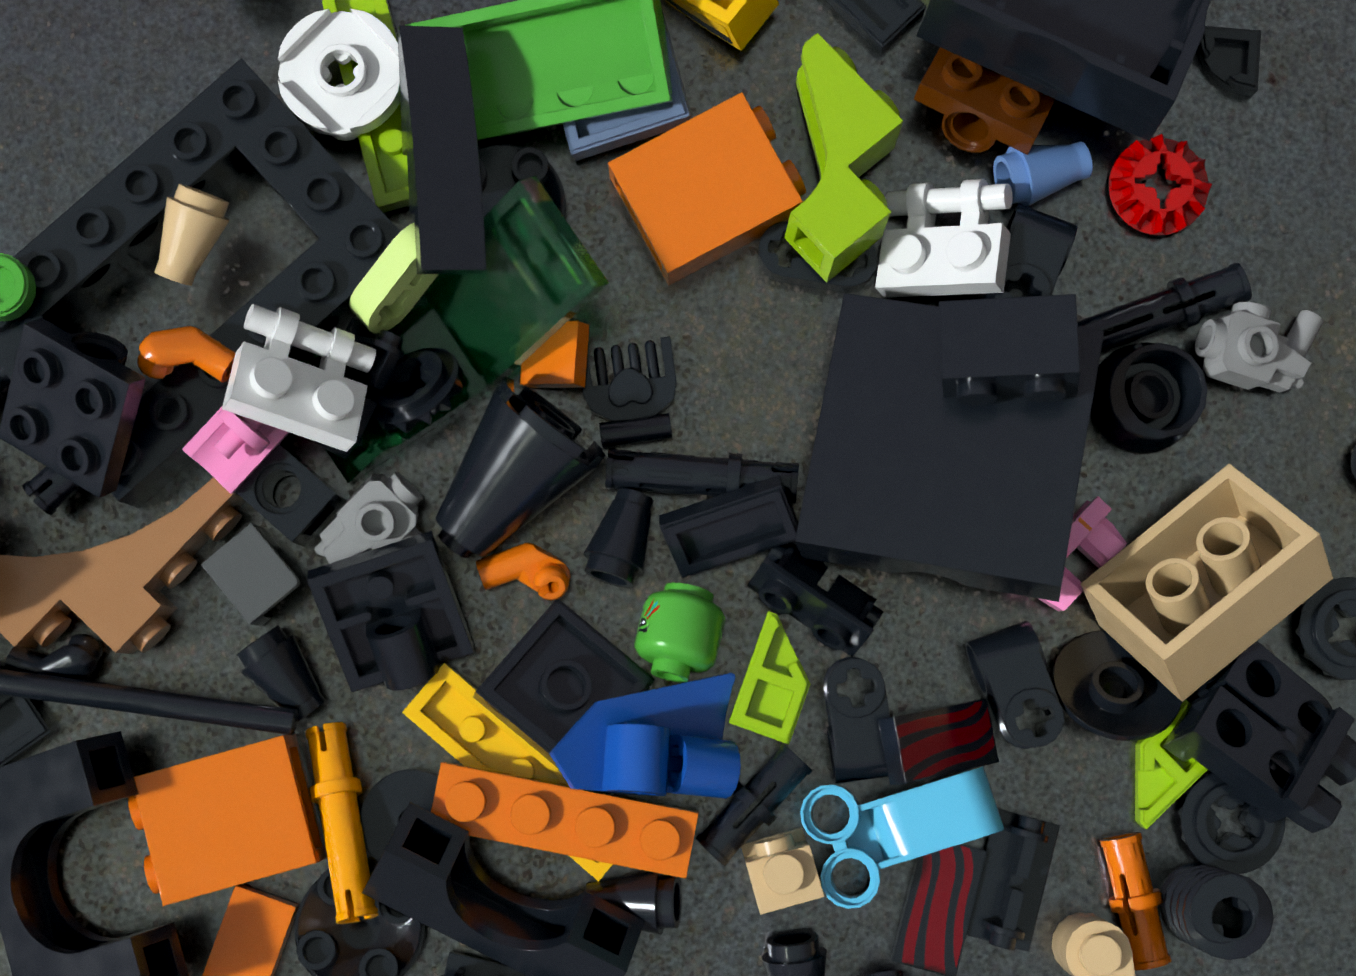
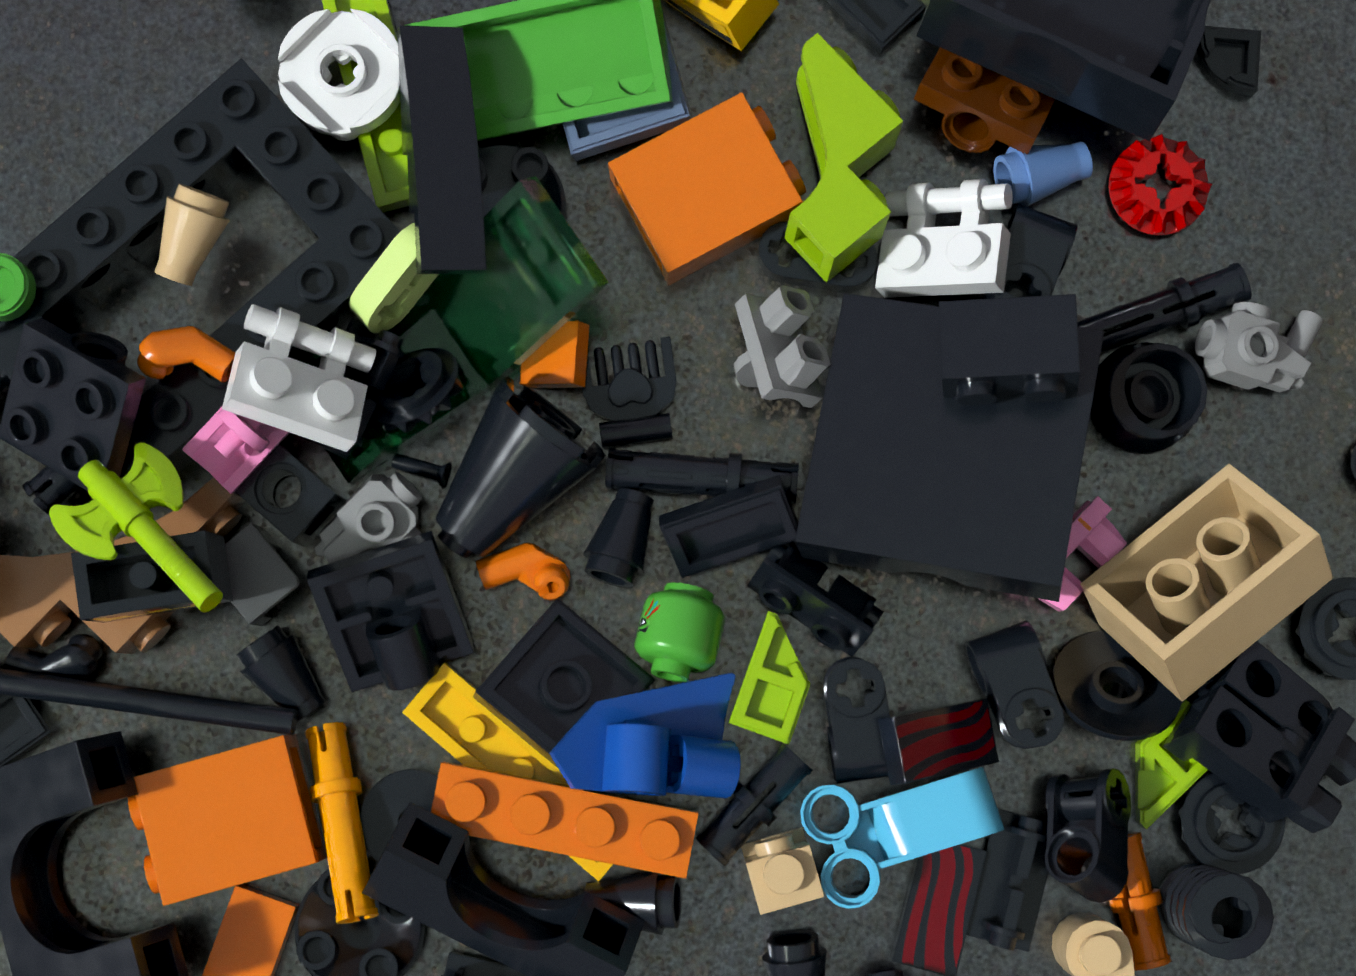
none -> lime piece [49,443,223,613]
none -> black brick [71,531,233,623]
none -> black piece [391,453,452,489]
none -> light grey hips [734,285,831,408]
none -> black piece [1044,768,1131,903]

